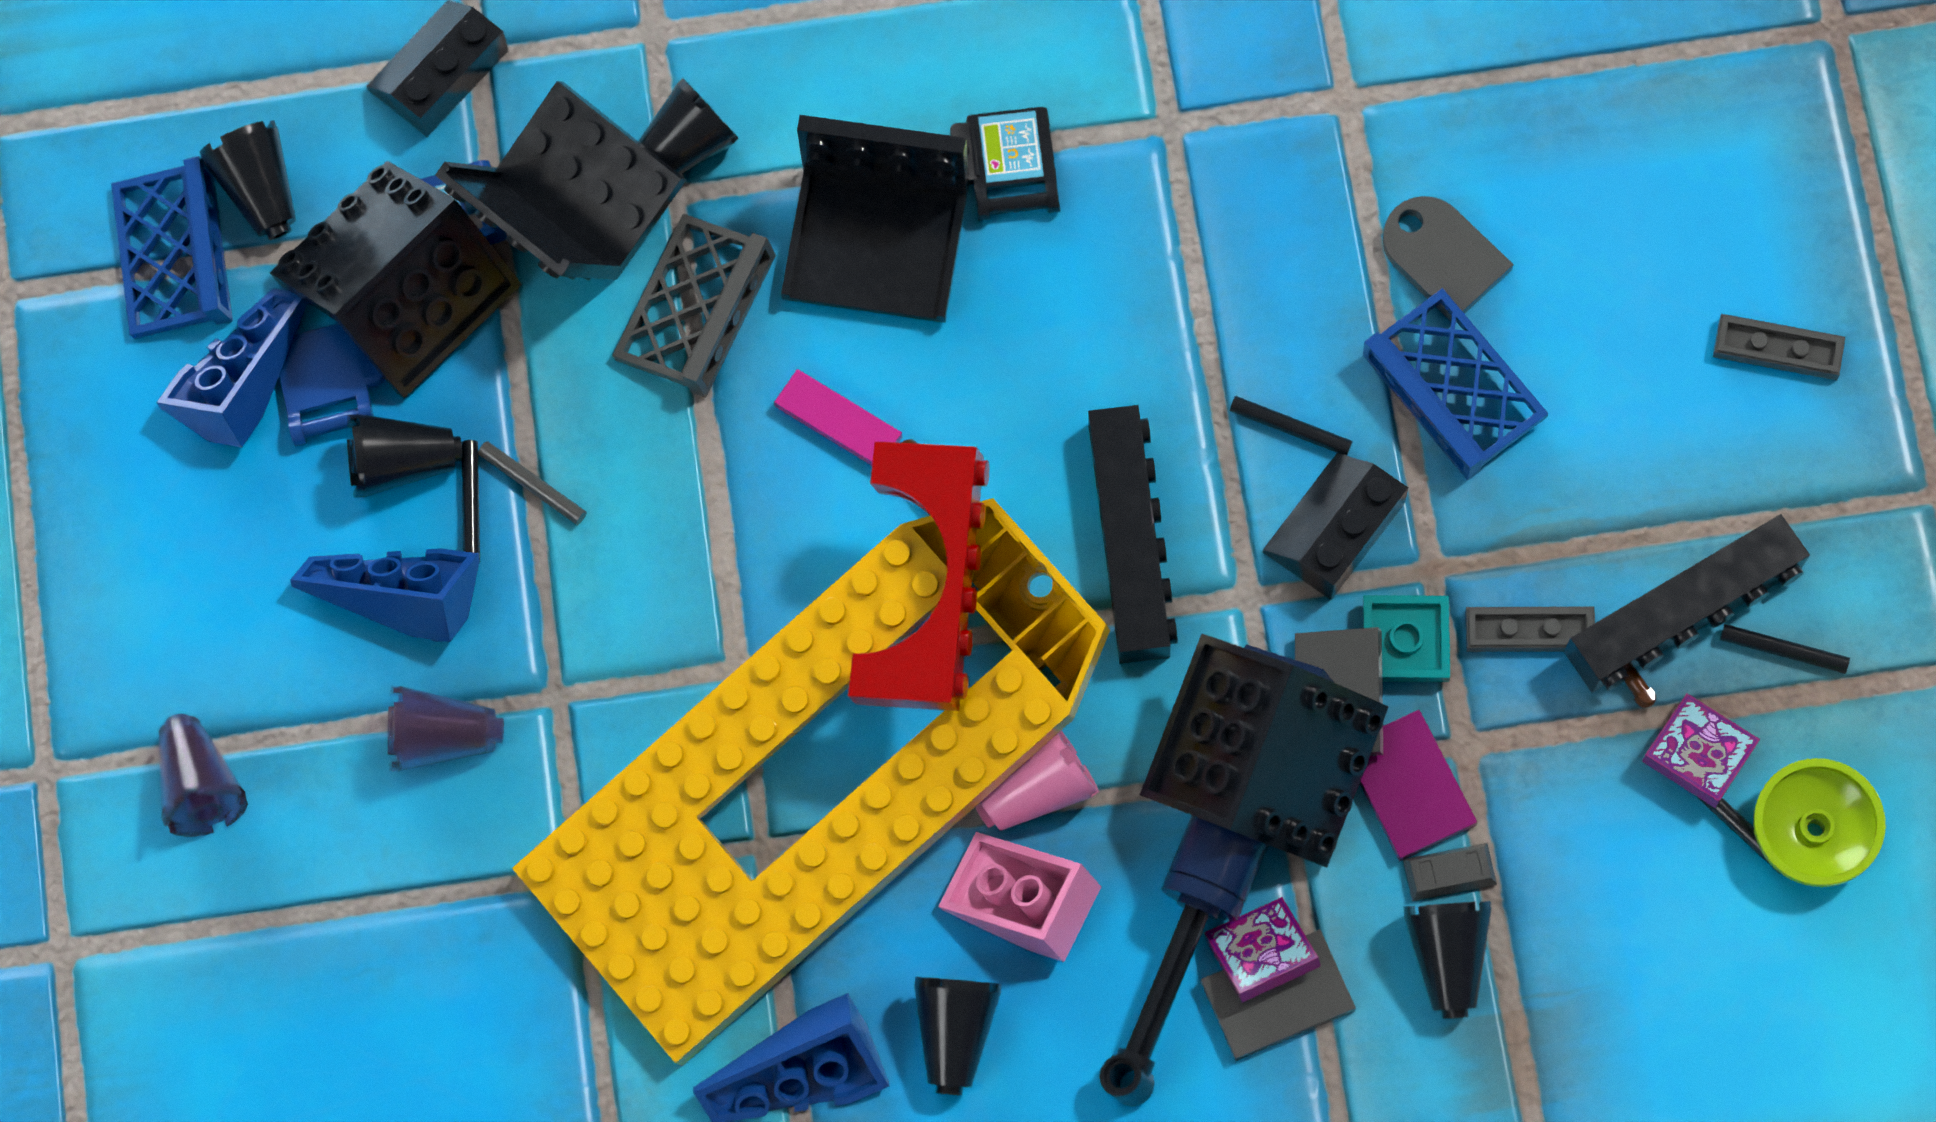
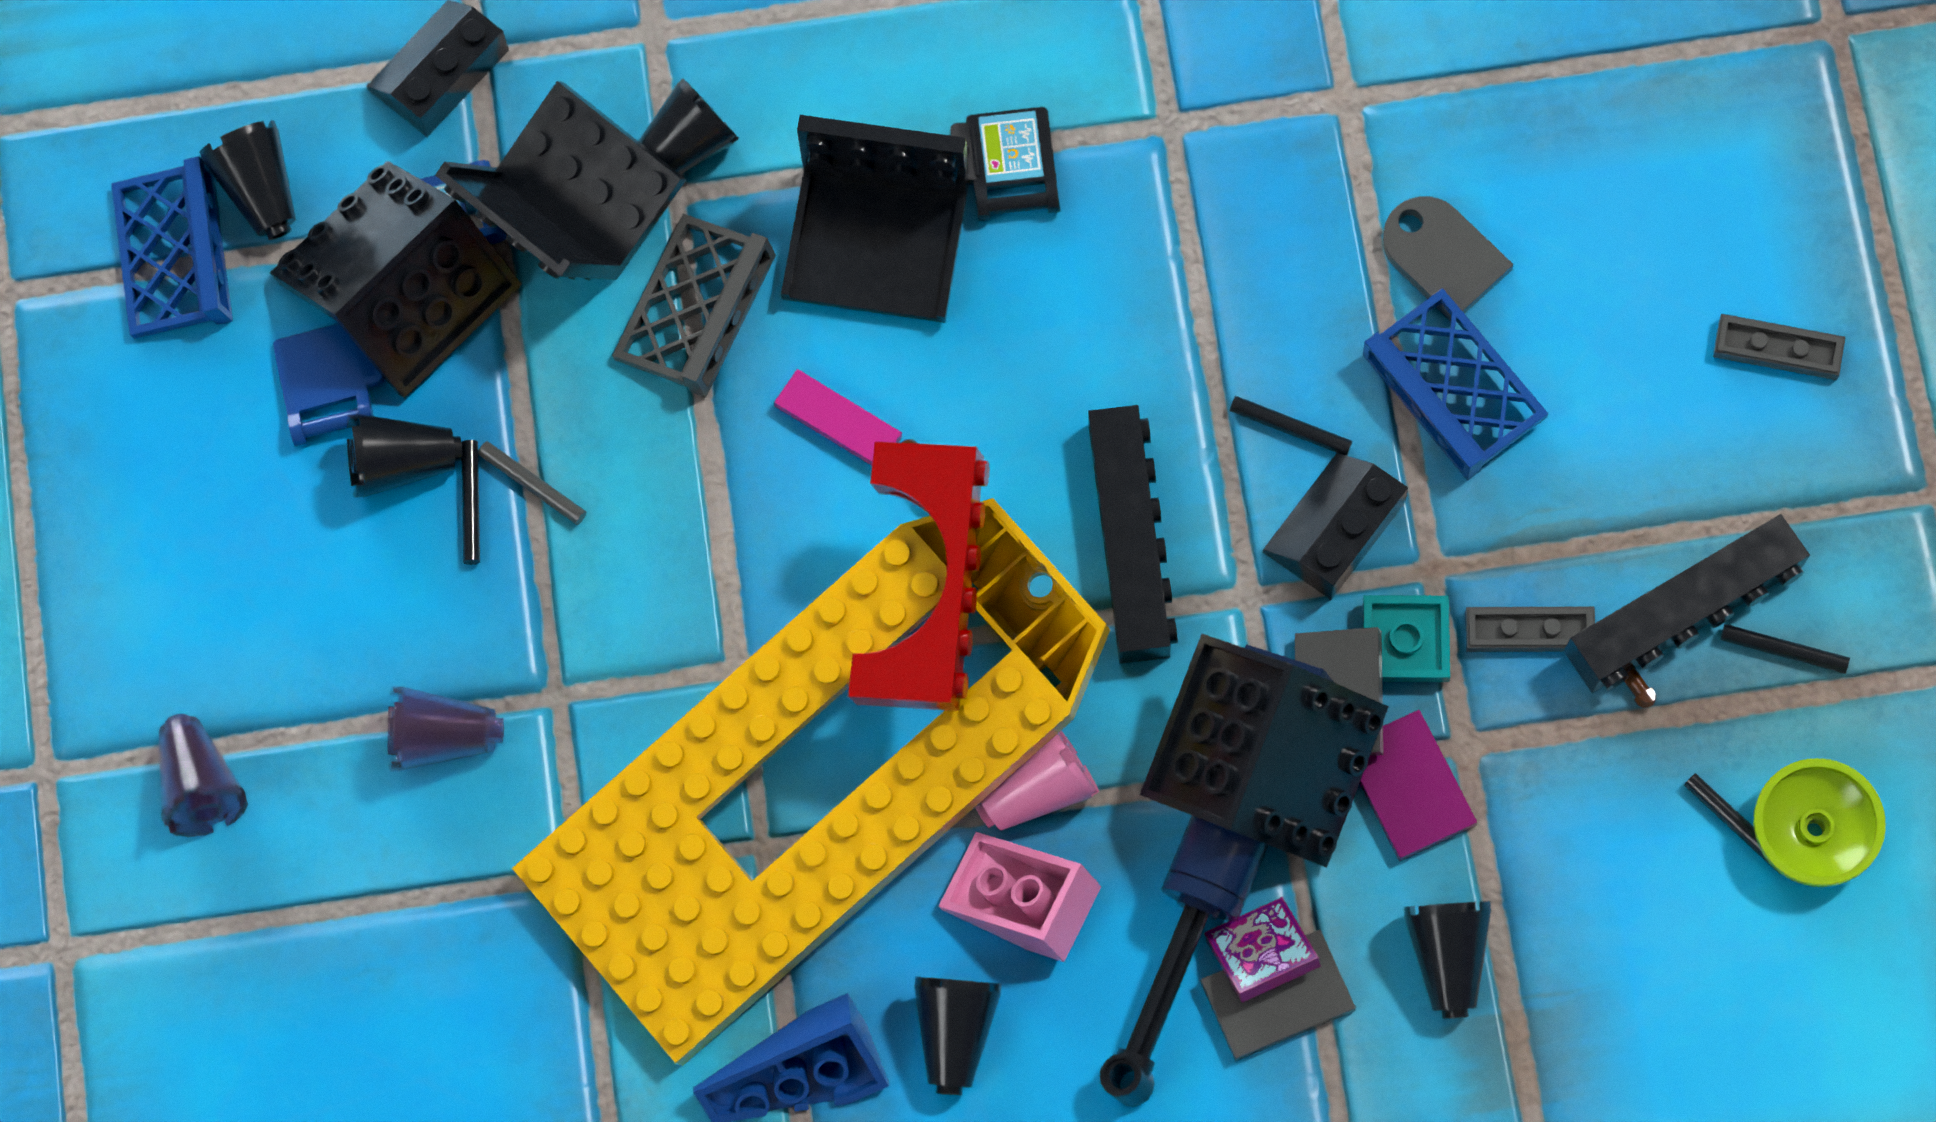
blue wedge [156,288,308,447] -> none
blue wedge [290,548,480,642] -> none
dark grey tile [1403,843,1497,902] -> none
tile [1642,693,1760,808] -> none

